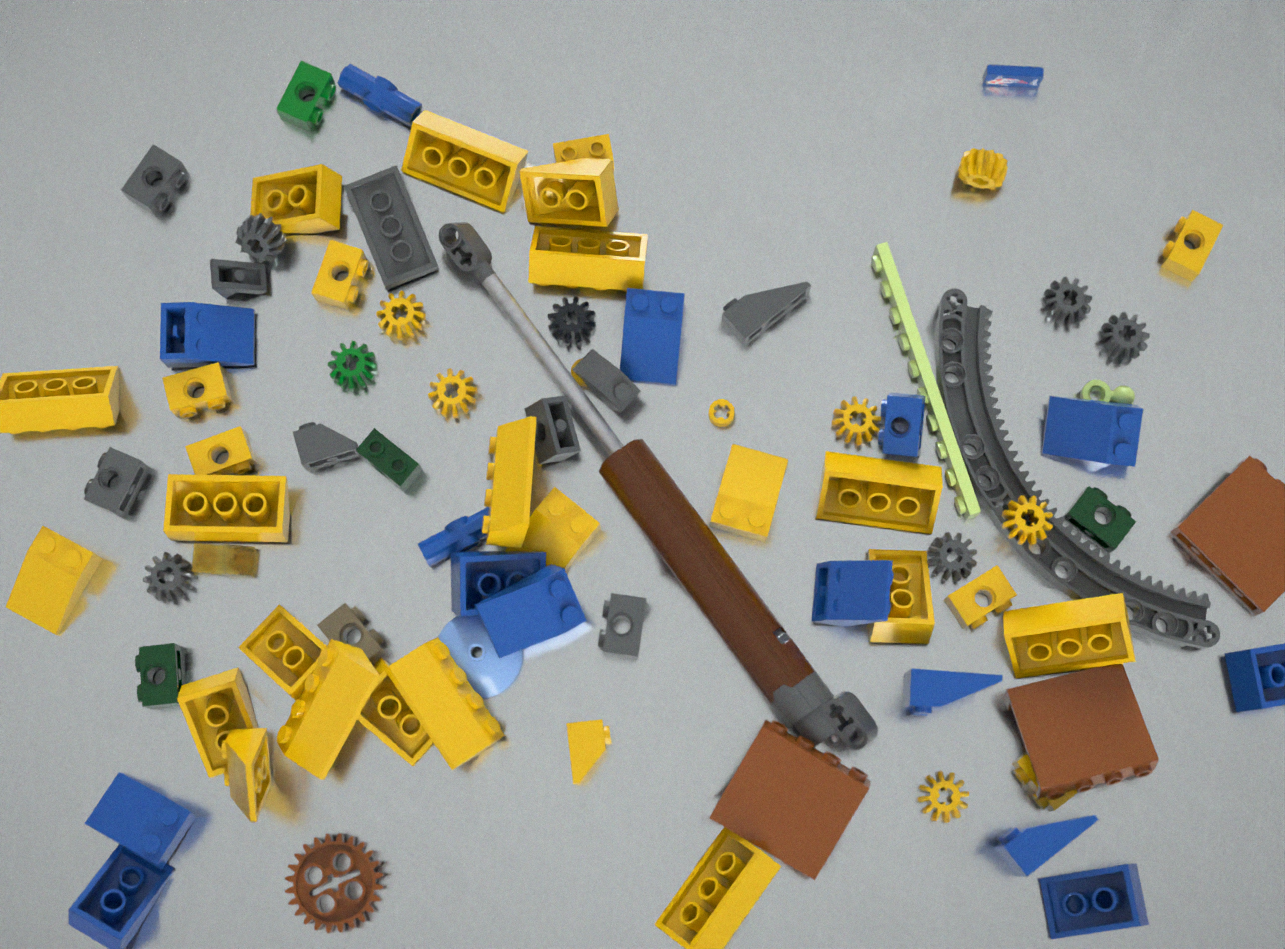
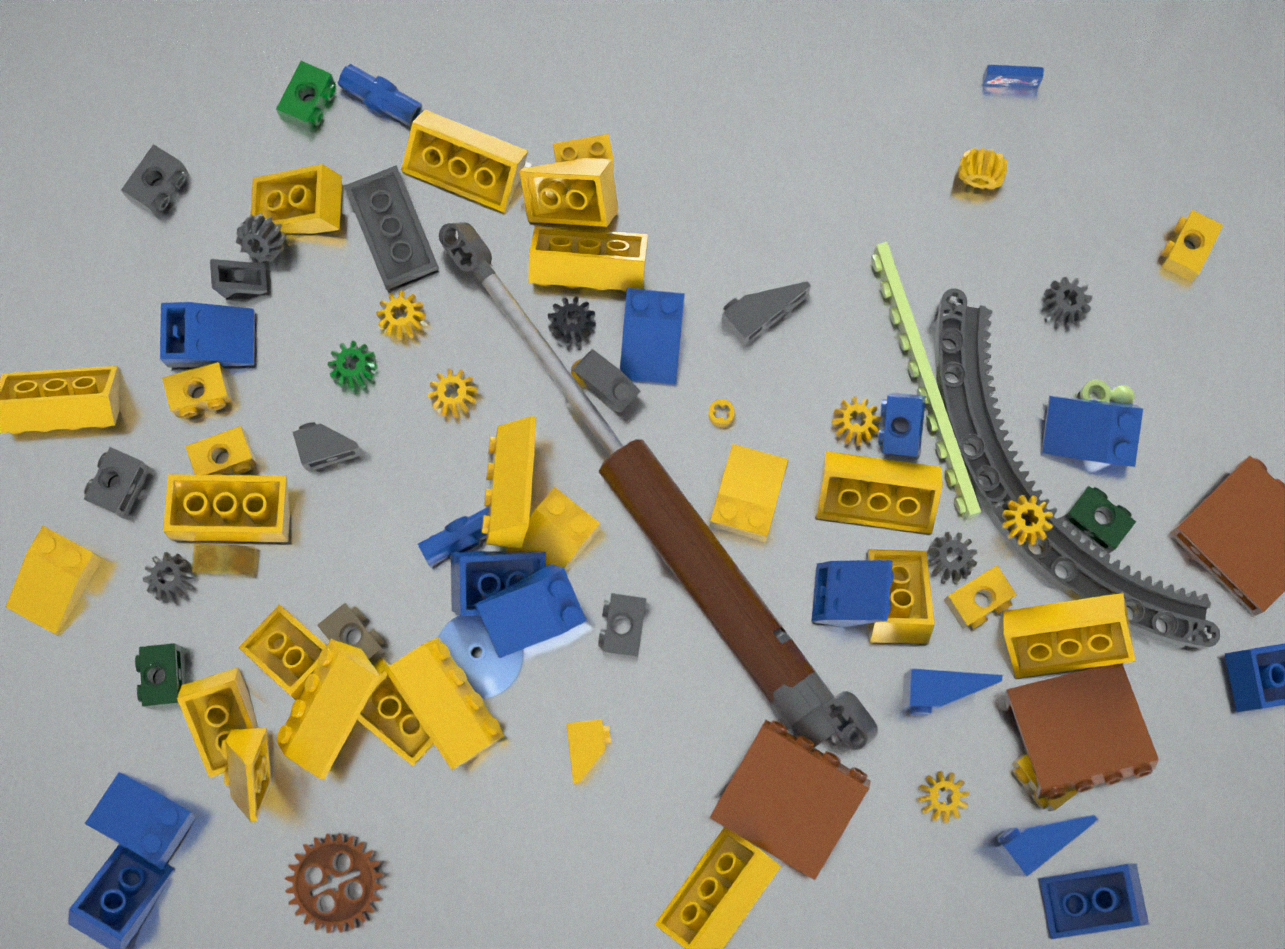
yellow brick [311,240,368,310] -> none
dark green brick [355,428,423,493] -> none
dark grey brick [525,395,581,464] -> none
dark grey gear [1099,312,1150,362] -> none

